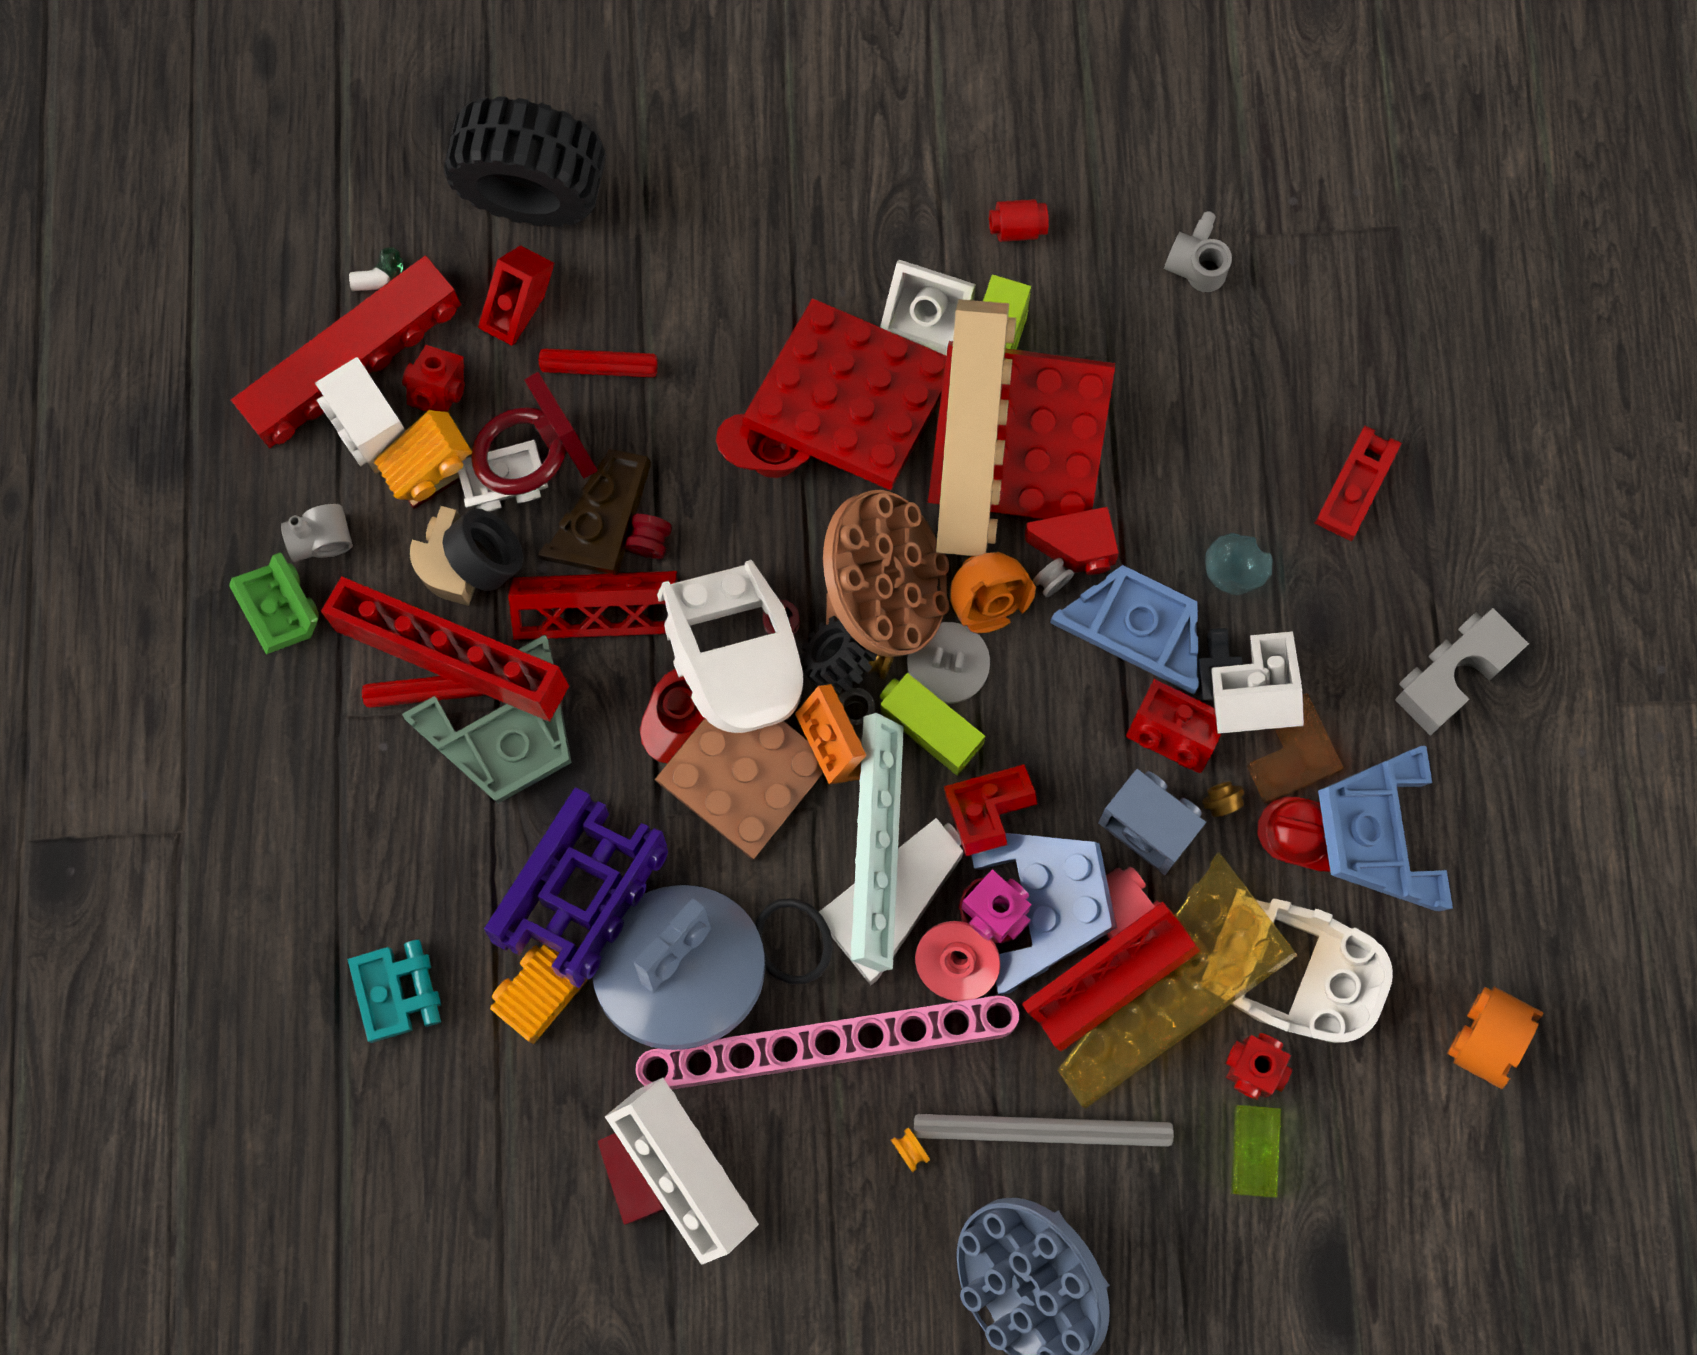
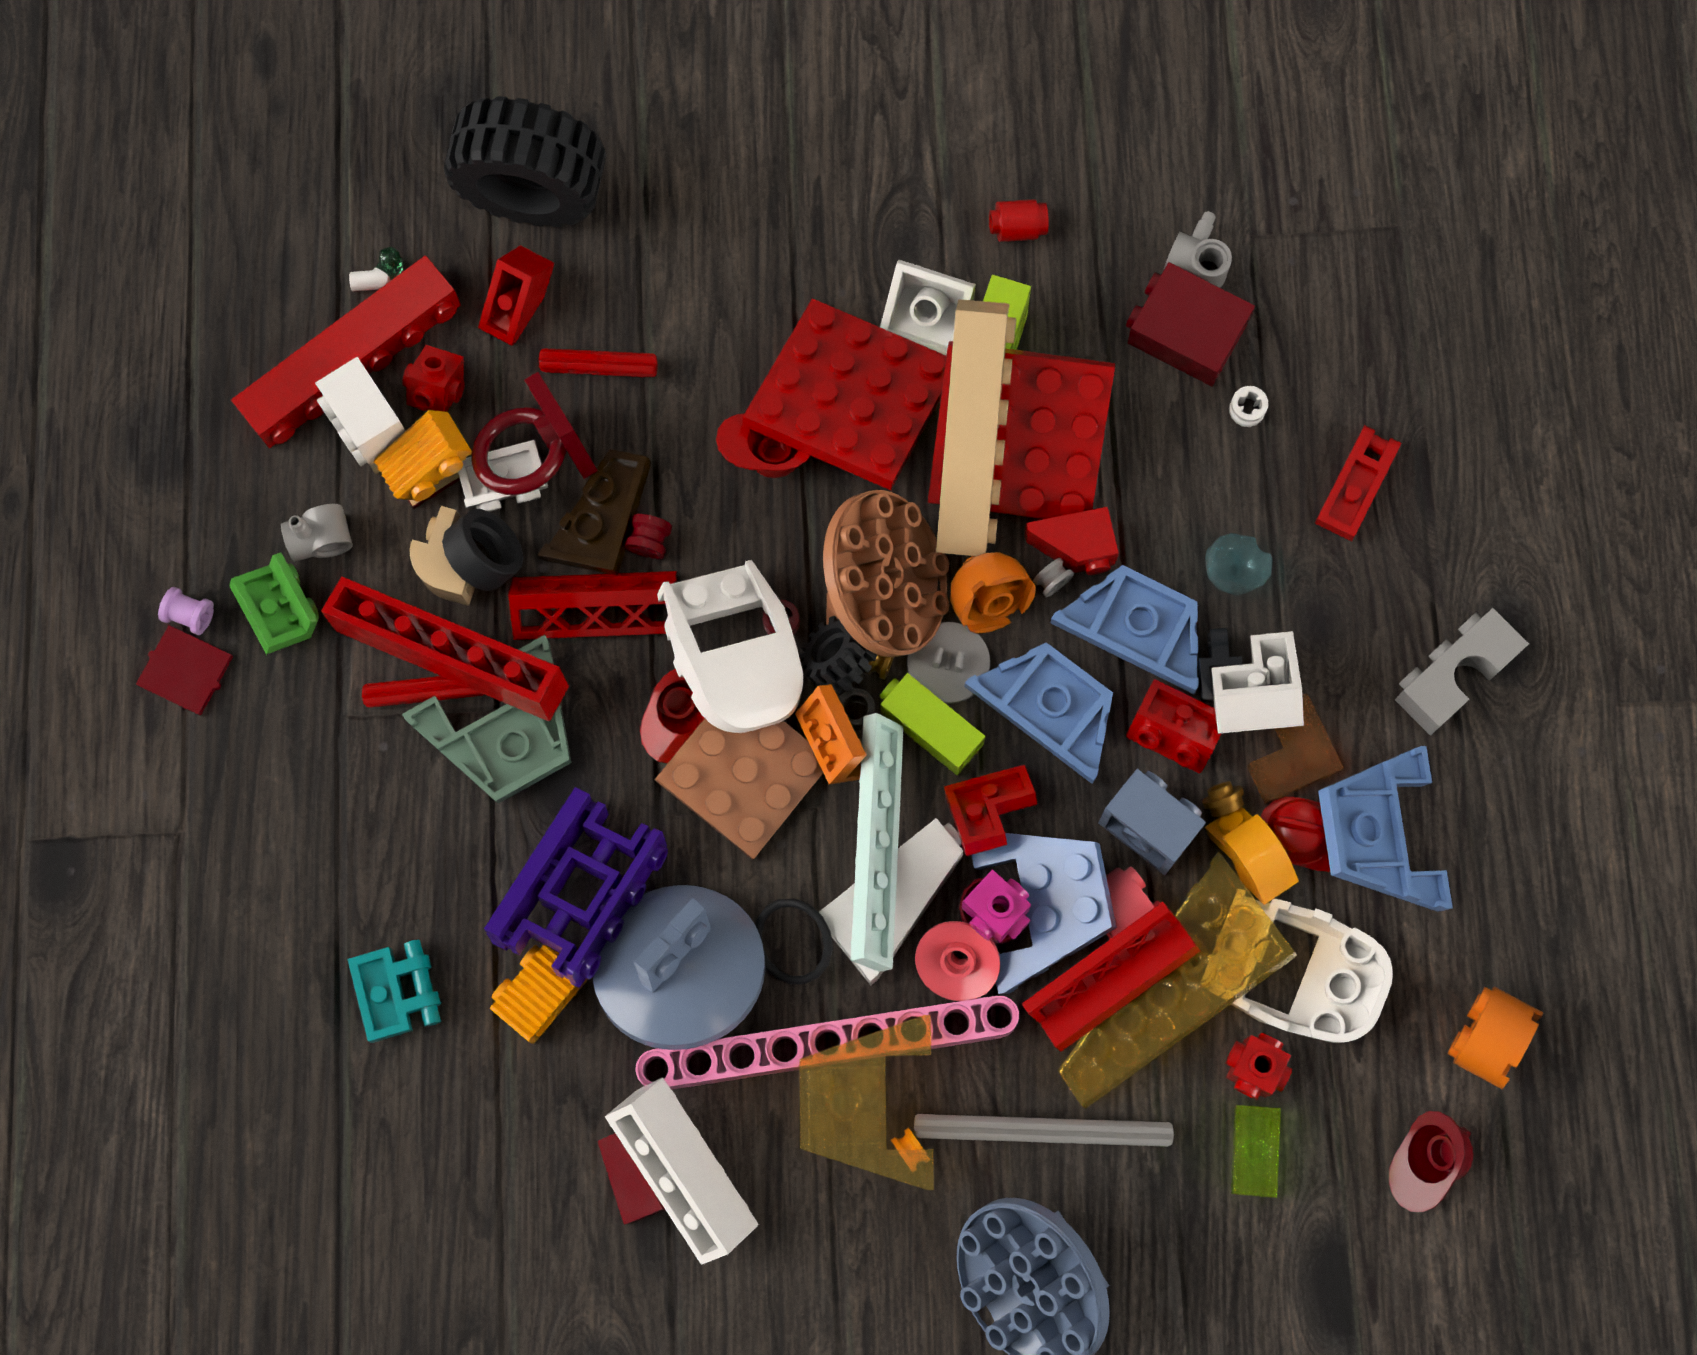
none -> dark red piece [136,625,233,716]
none -> lavender bush [158,587,214,635]
none -> clear yellow wing [799,1015,934,1190]
none -> medium blue wing [964,642,1113,784]
none -> dark red brick [1125,262,1255,387]
none -> light orange brick [1205,807,1299,905]
none -> white bush [1229,386,1268,427]
none -> dark red piece [1389,1111,1474,1212]

